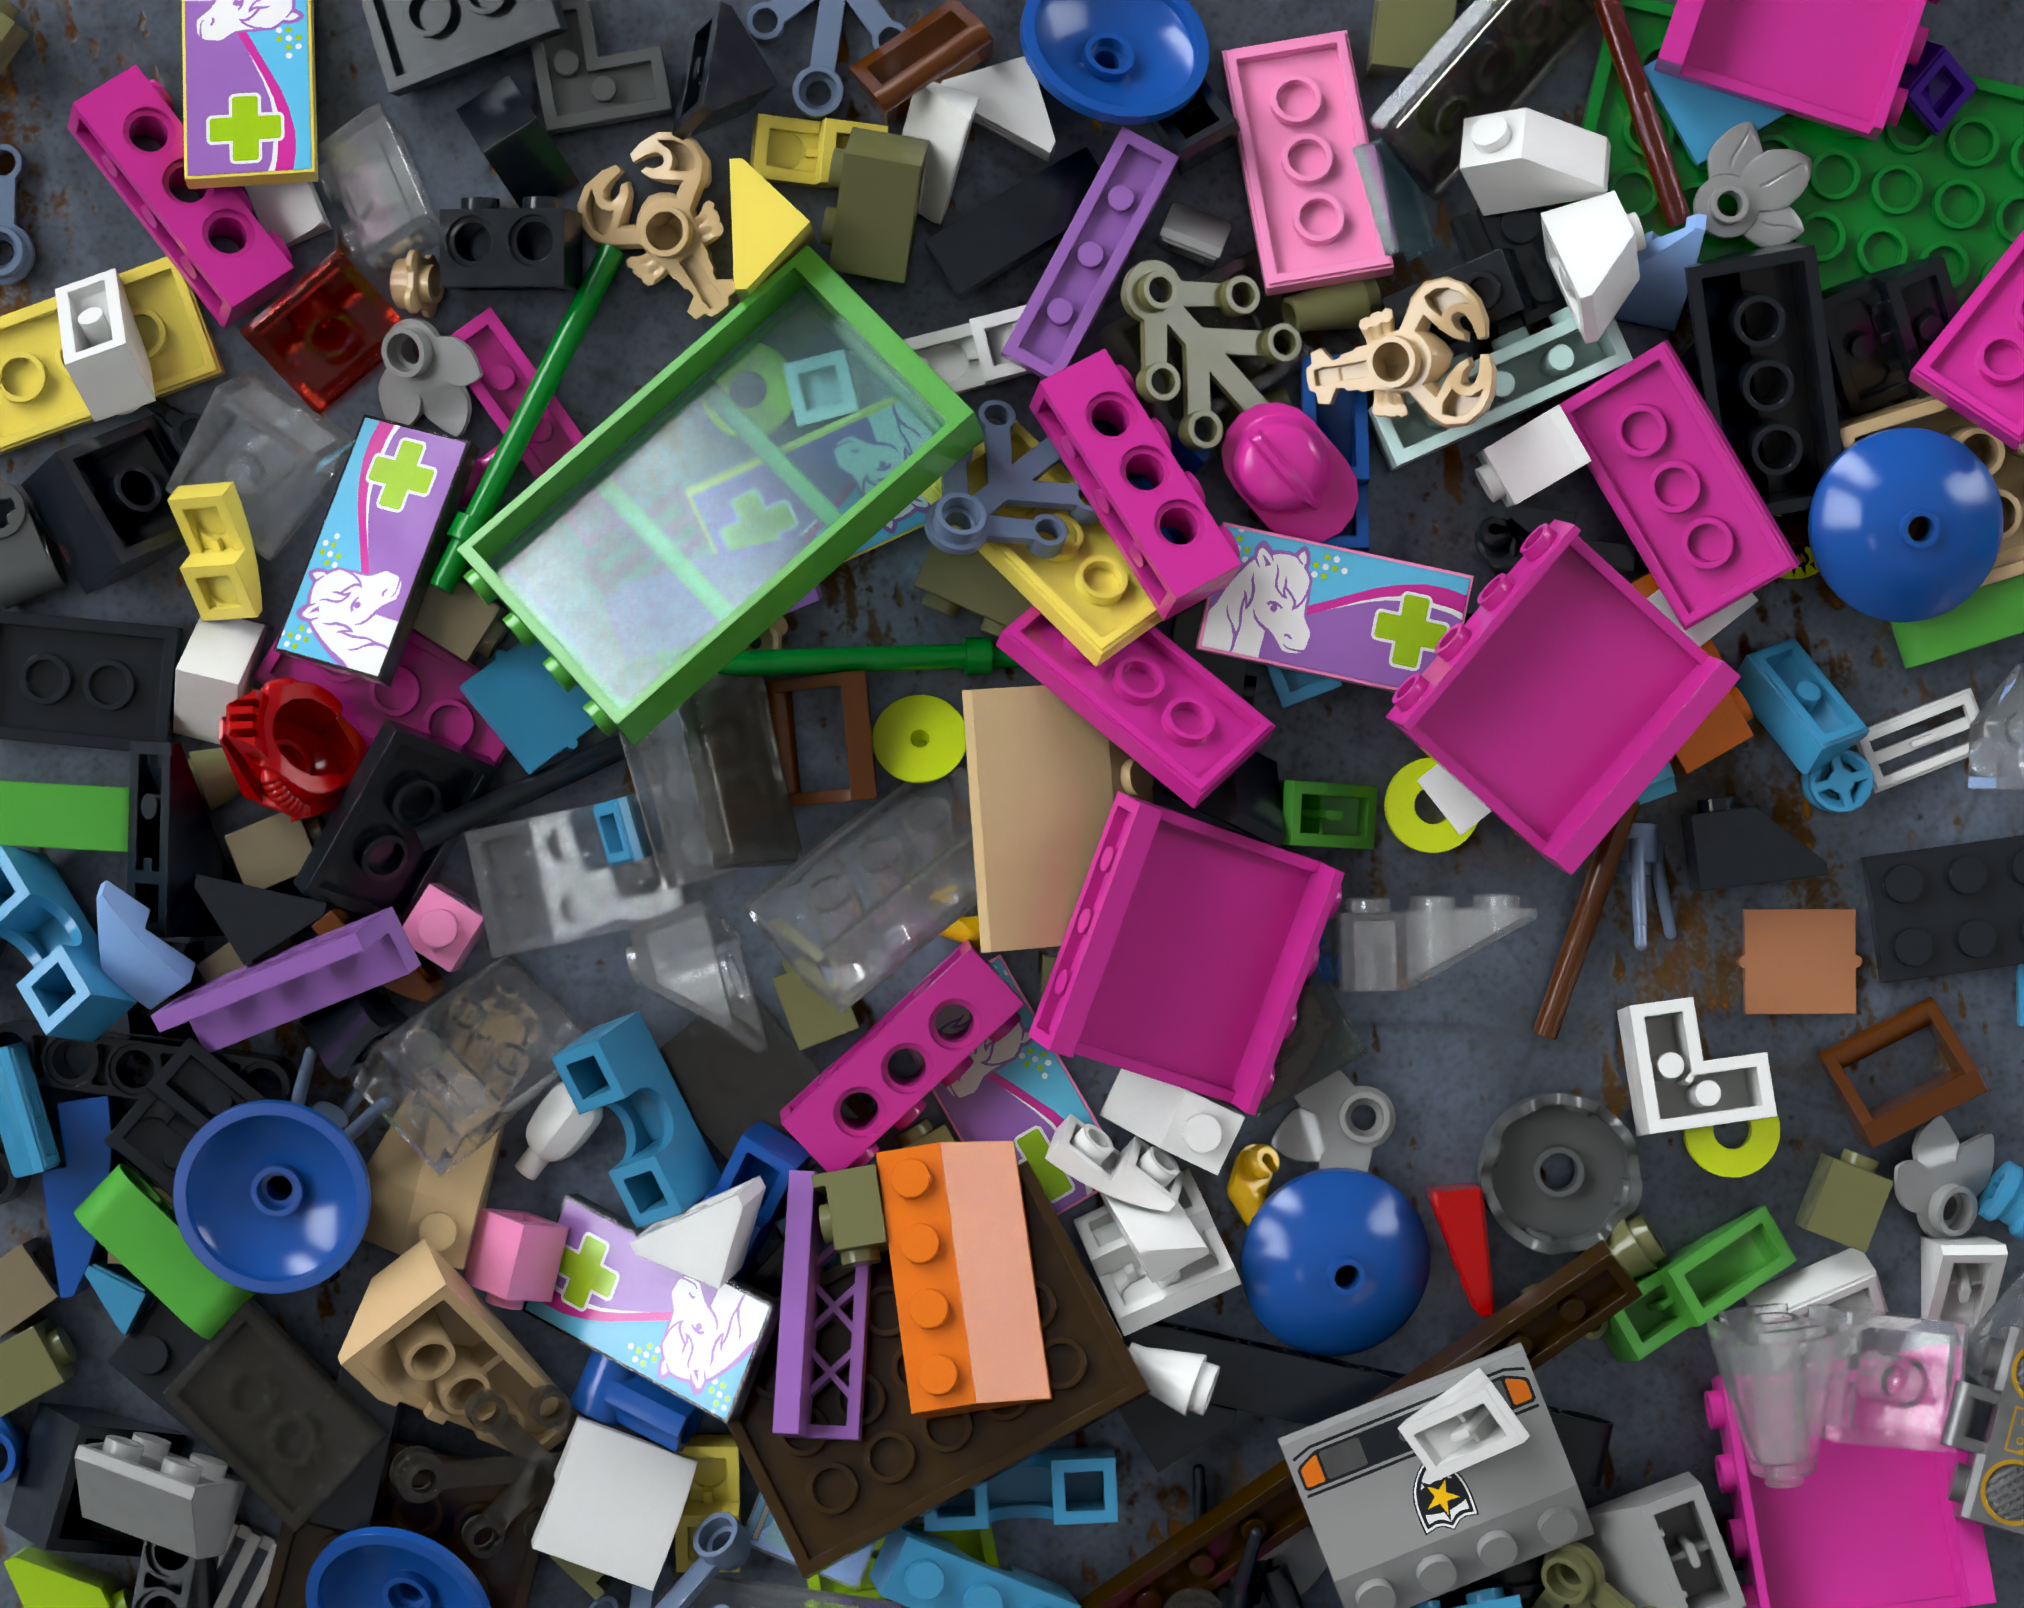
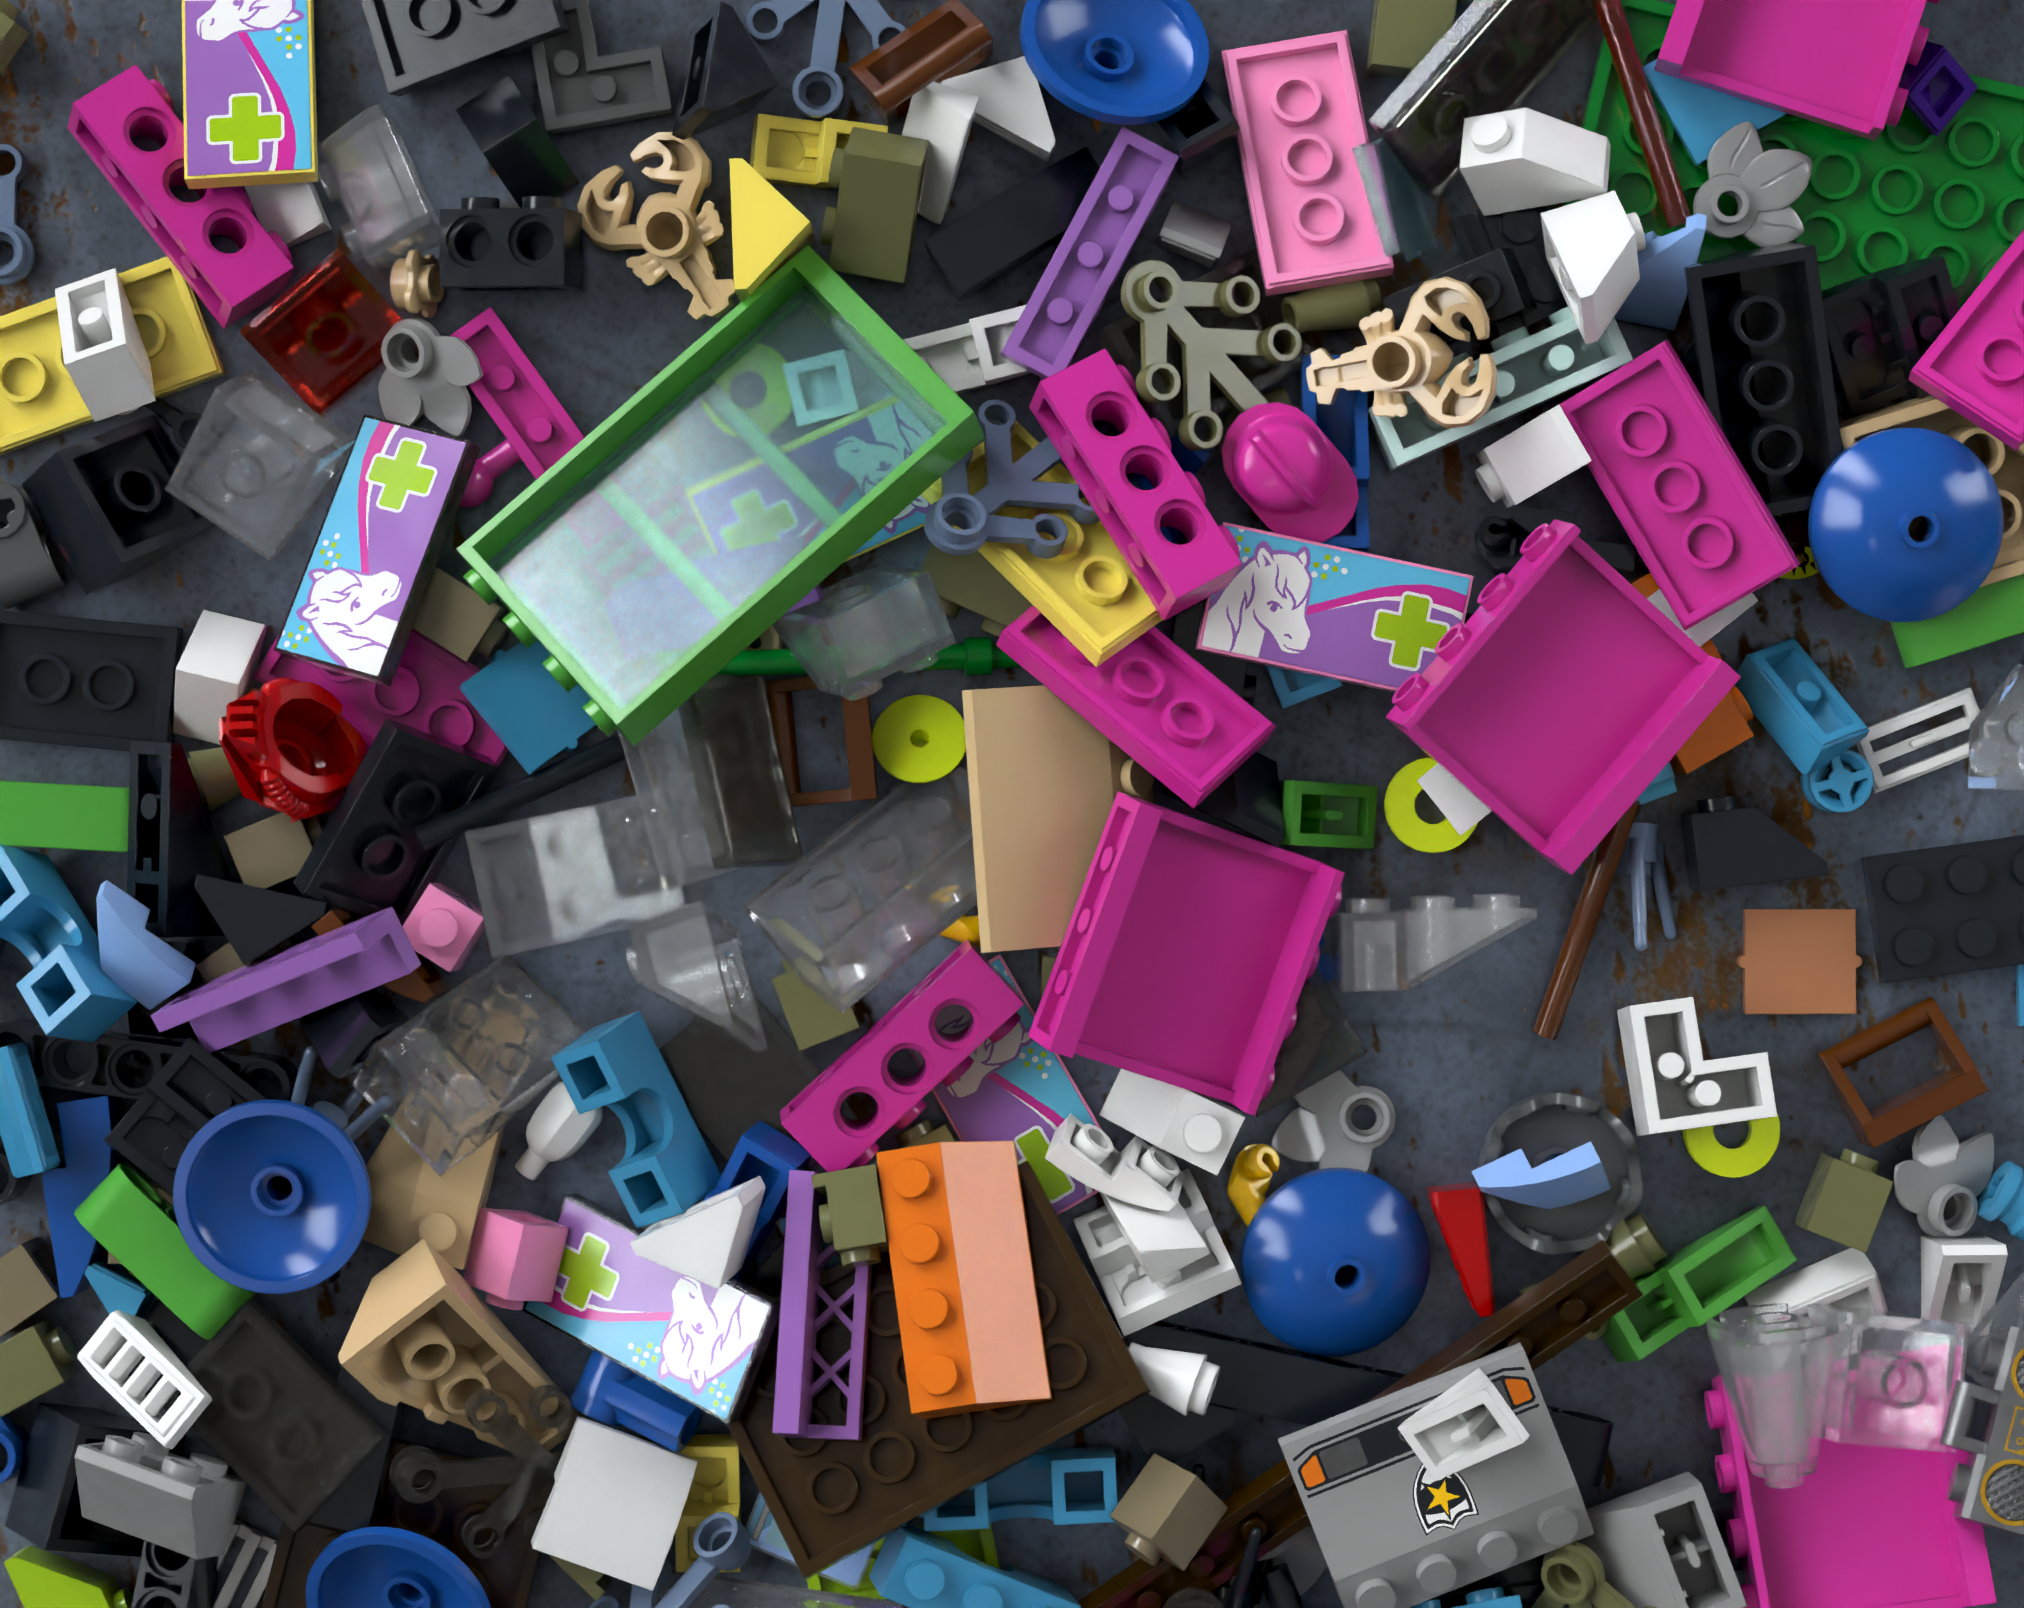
light yellow slope [167,481,263,621] -> none
green bar [429,243,624,595] -> none
dark azure slope [593,794,652,867] -> none
none -> white slope [77,1310,213,1449]
none -> clear slope [773,563,956,700]
none -> dark tan brick [1110,1453,1228,1571]
none -> light blue slope [1471,1141,1611,1209]

